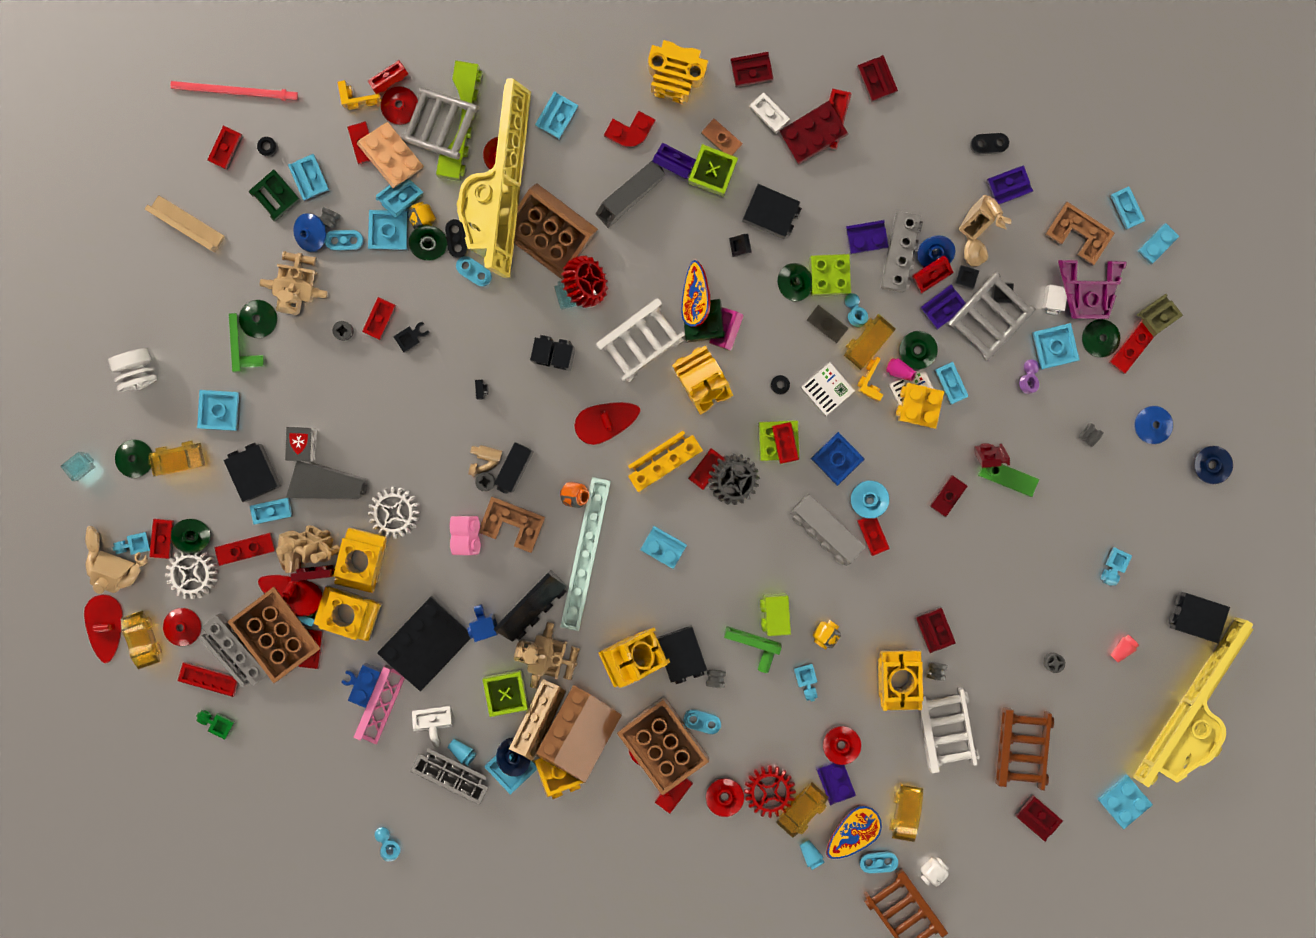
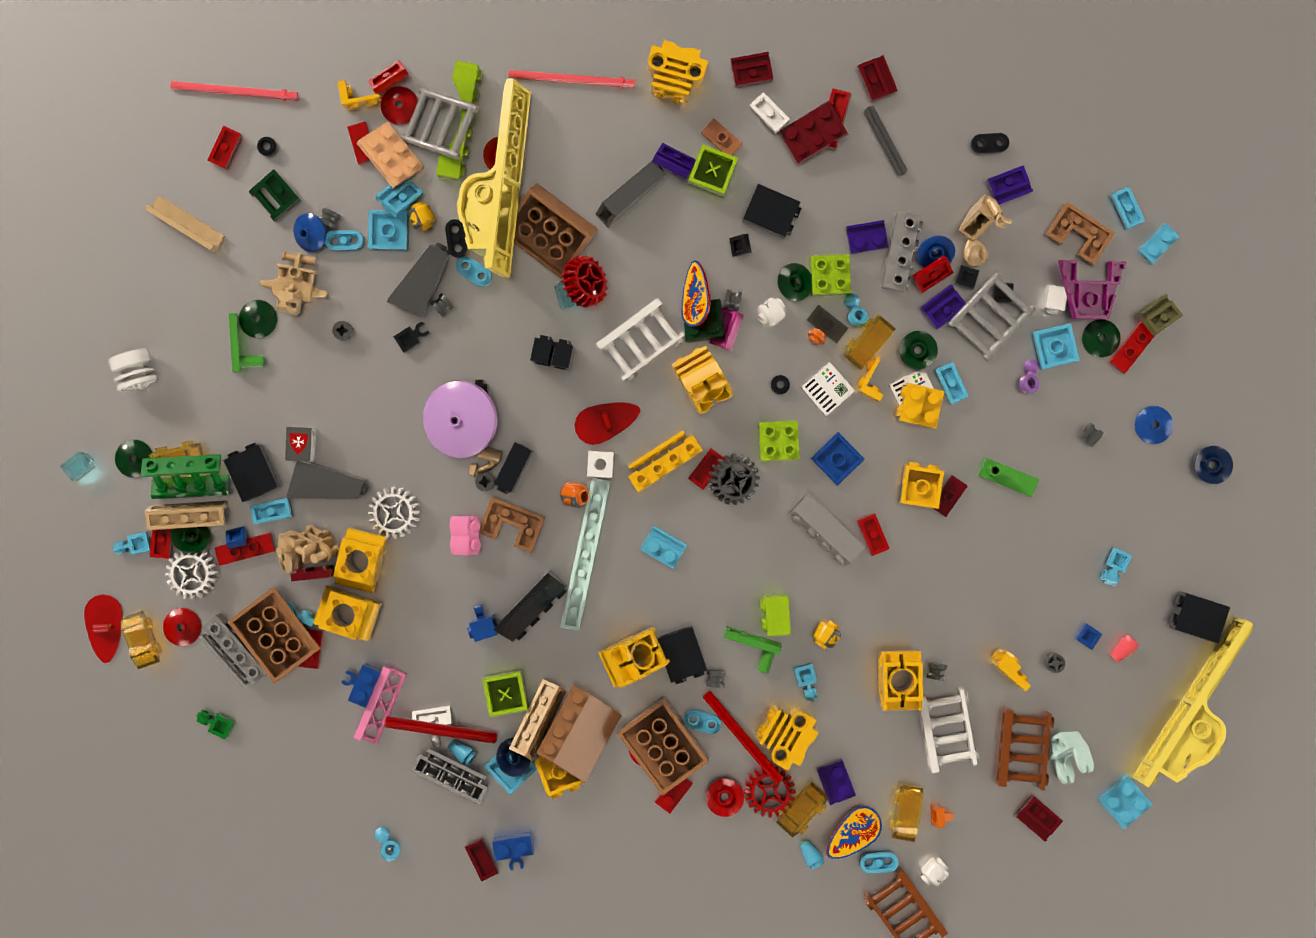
tan torso [85,526,148,594] -> none
red plate [178,662,238,697] -> none
medium azure plate [197,390,239,431] -> none
red shield [258,575,322,617] -> none
medium azure plate [288,154,330,201] -> none
red plate [362,297,396,340] -> none
black slope [377,596,470,692] -> none
dark green dish [409,225,447,260] -> none
tan piece [514,622,580,689] -> none
medium azure plate [535,91,579,140] -> none
red plate [604,111,655,148] -> none
red plate [772,422,799,464] -> none
red dish [823,726,861,765] -> none
medium azure dish [851,481,889,519] -> none
dark pink cone [886,358,916,381] -> none
dark red plate [915,607,956,653] -> none
dark red plate [974,443,1010,468] -> none
none -> green fence [141,454,230,499]
none -> tan fence [145,501,227,530]
none -> blue tile [226,526,247,549]
none -> red axle [384,716,497,744]
none -> dark grey slope [387,243,451,317]
none -> lavender dish [423,381,497,458]
none -> dark grey wheel [430,293,454,317]
none -> dark red plate [465,838,499,882]
none -> blue brick [492,831,535,871]
none -> coral bar [509,70,635,88]
none -> white piece [587,451,614,478]
none -> red axle [703,691,783,784]
none -> dark grey wheel [723,289,742,311]
none -> yellow piece [756,705,819,771]
none -> white head [757,298,786,326]
none -> orange plate [808,328,826,345]
none -> dark grey axle [864,105,908,176]
none -> yellow plate [900,462,944,509]
none -> orange tile [931,805,954,828]
none -> yellow plate [990,649,1031,691]
none -> light aqua piece [1049,731,1094,784]
none -> blue tile [1075,623,1102,650]

